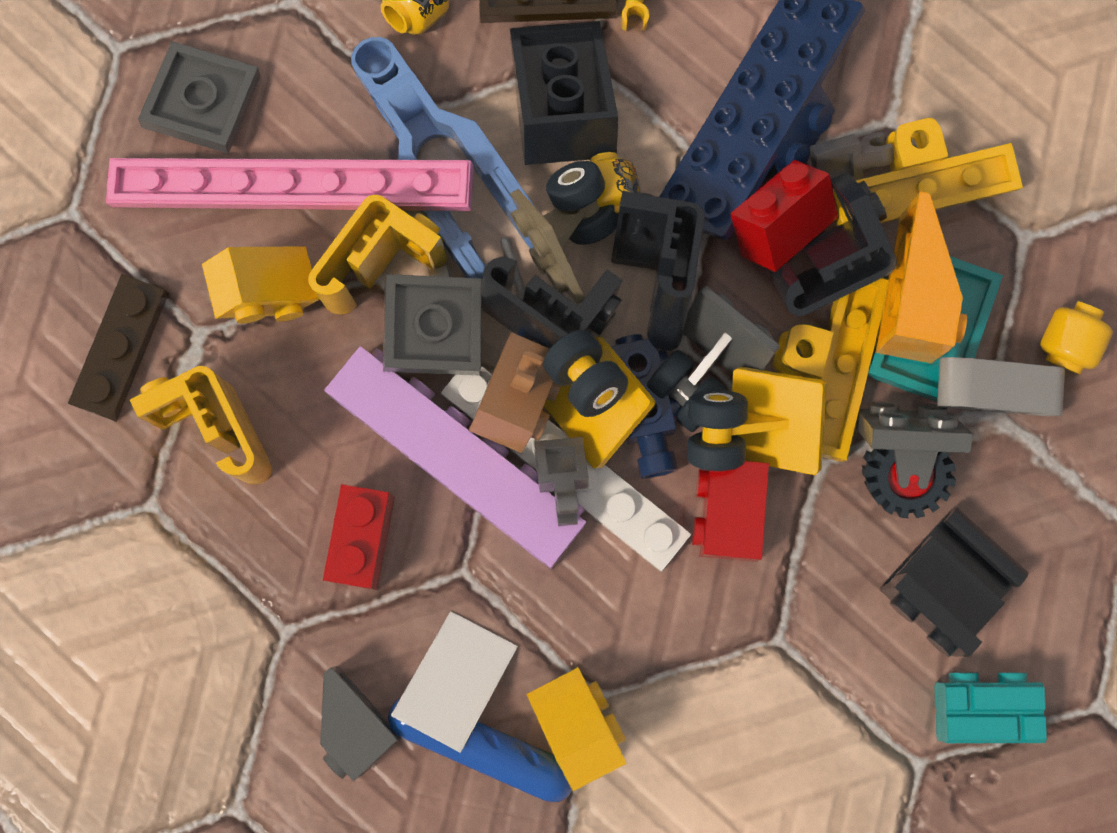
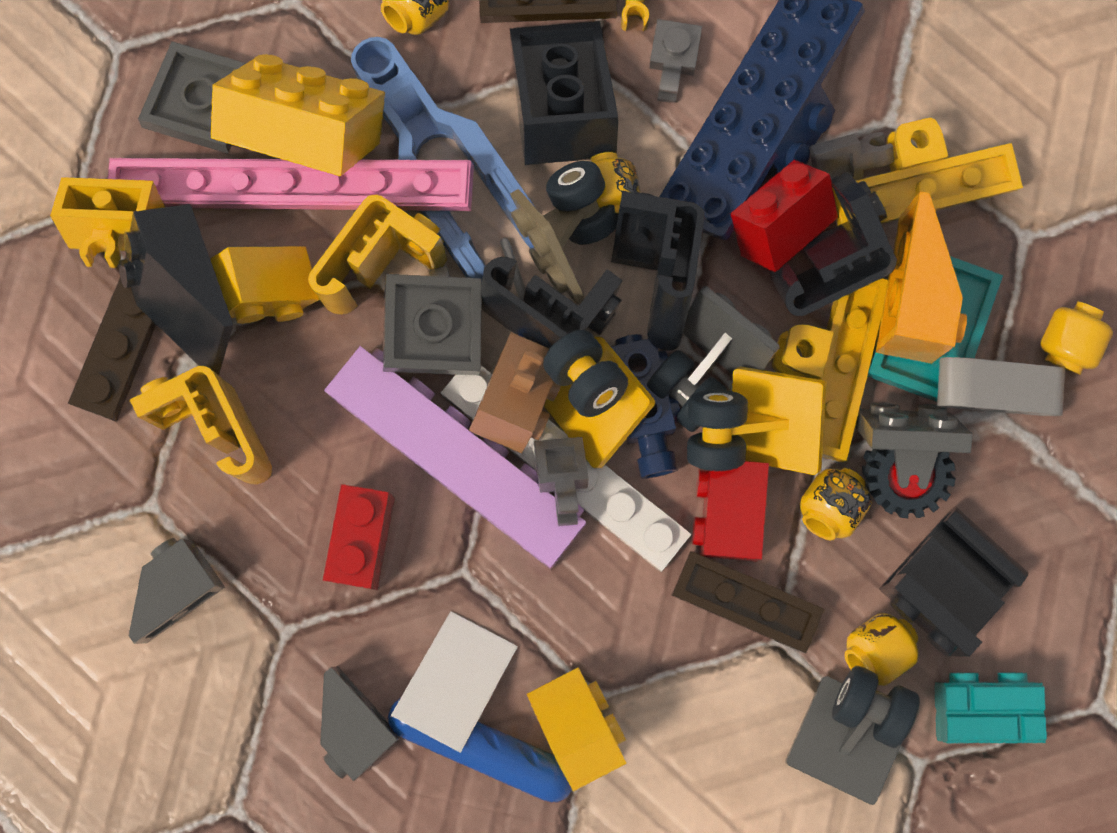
none -> yellow brick [50,177,165,268]
none -> black slope [119,204,233,375]
none -> dark grey slope [129,538,225,644]
none -> yellow brick [211,54,385,176]
none -> flat silver plate [649,19,702,103]
none -> dark brown plate [671,551,824,654]
none -> dark grey plate [785,666,920,805]
none -> head [799,468,872,540]
none -> yellow head [845,613,919,686]

